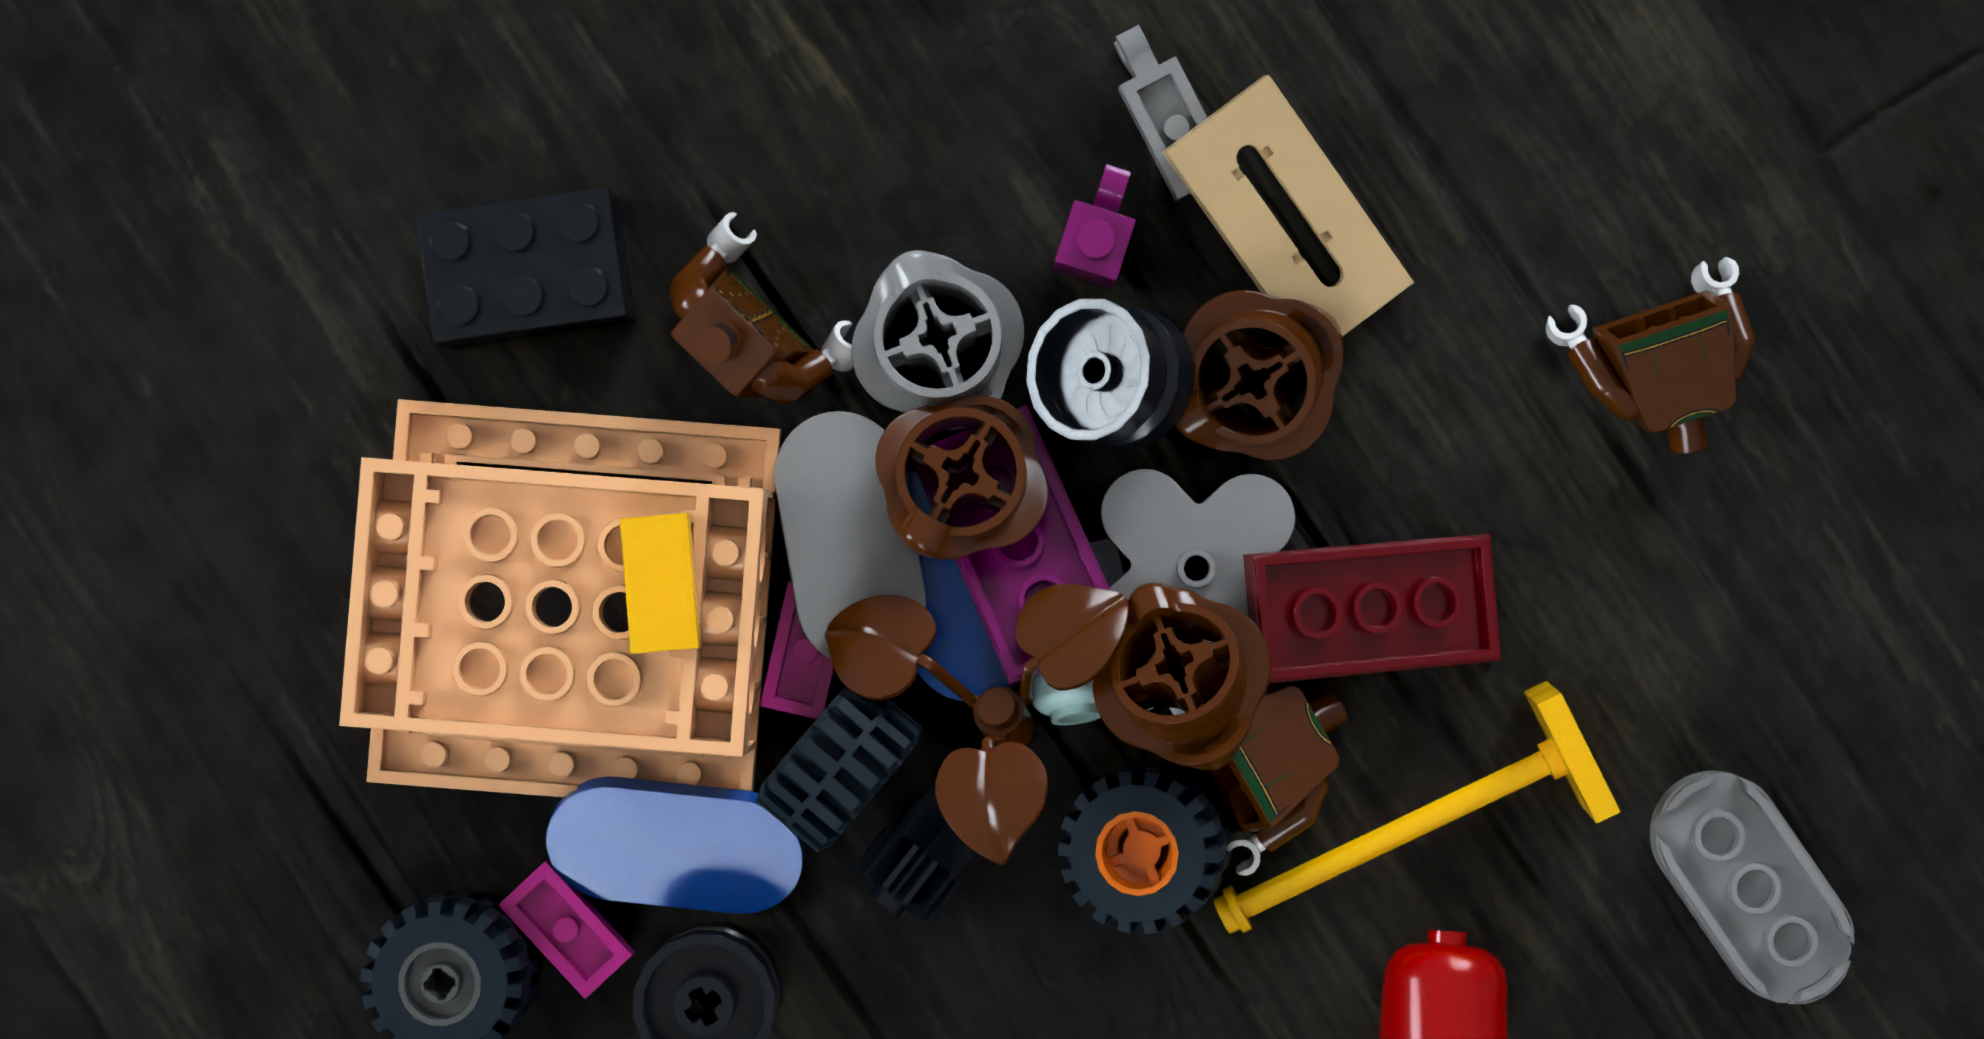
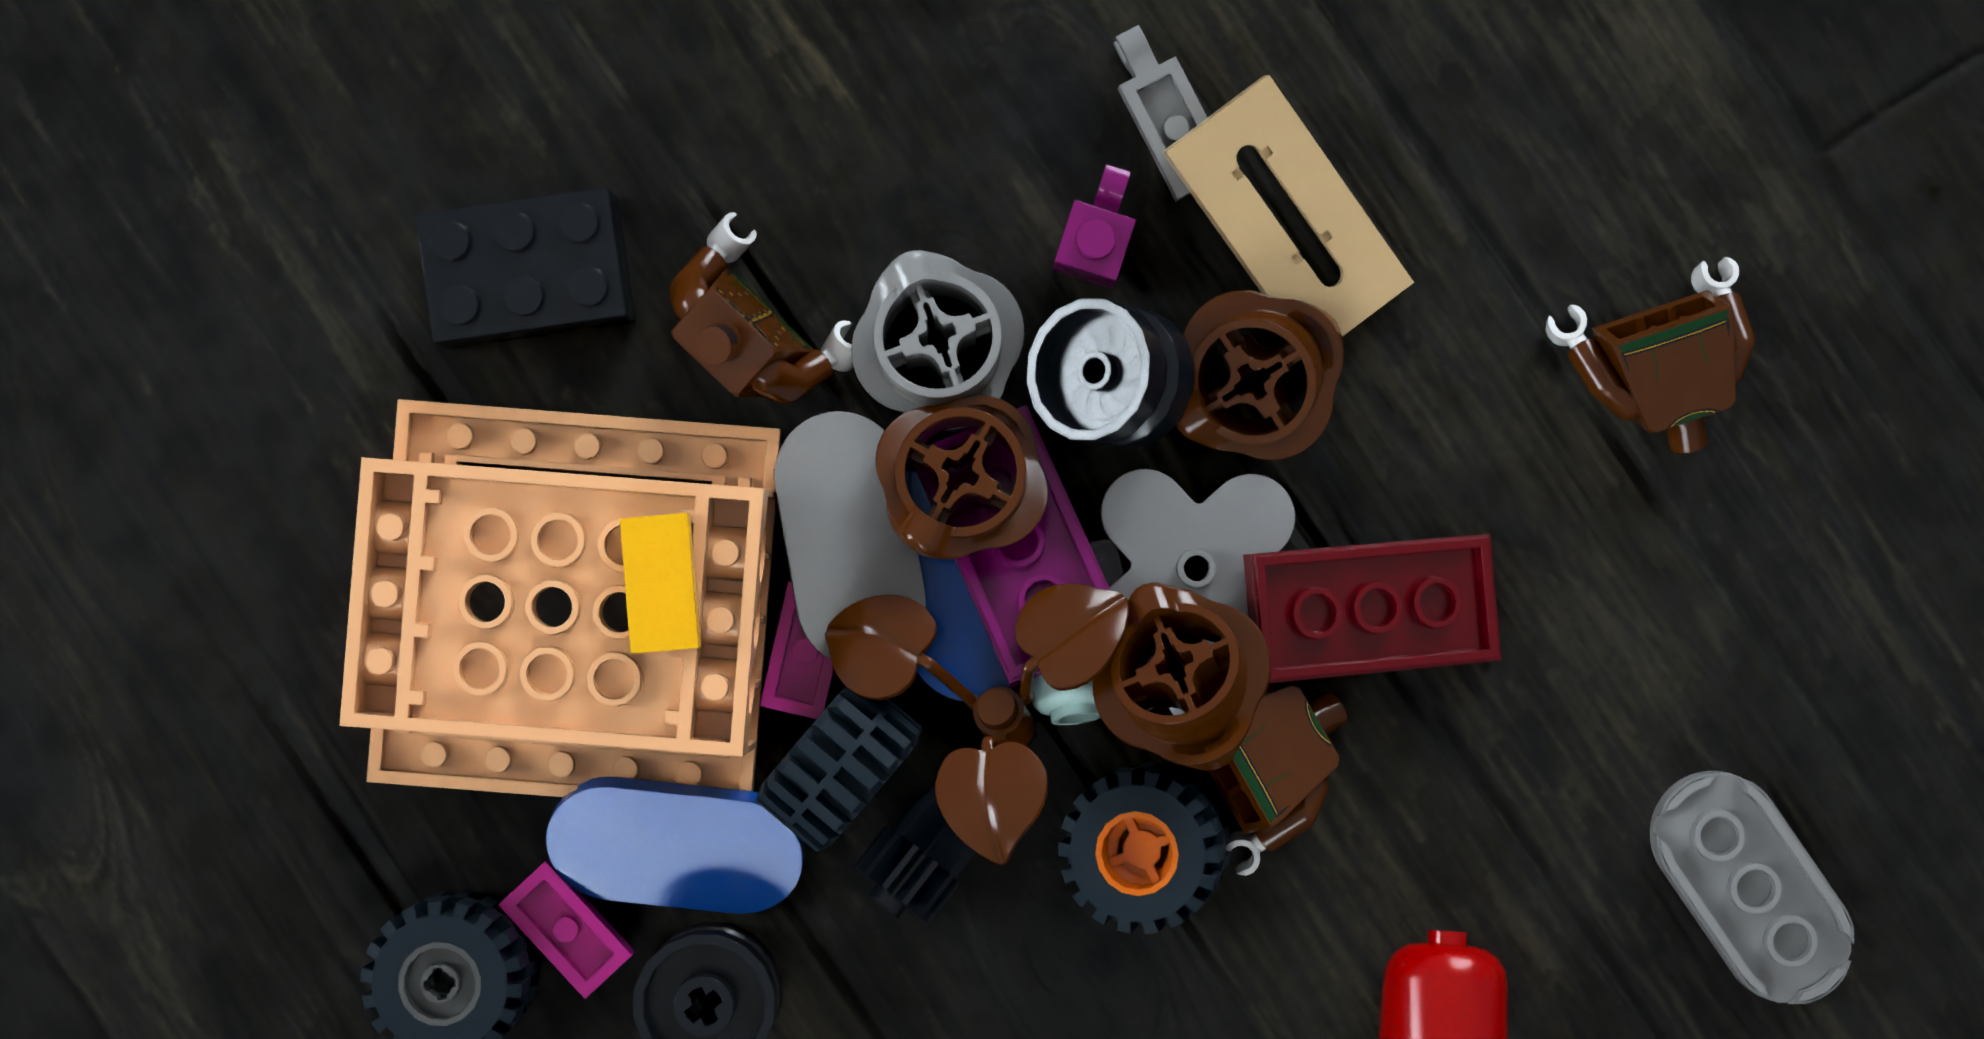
yellow tile [1213,681,1621,934] -> none

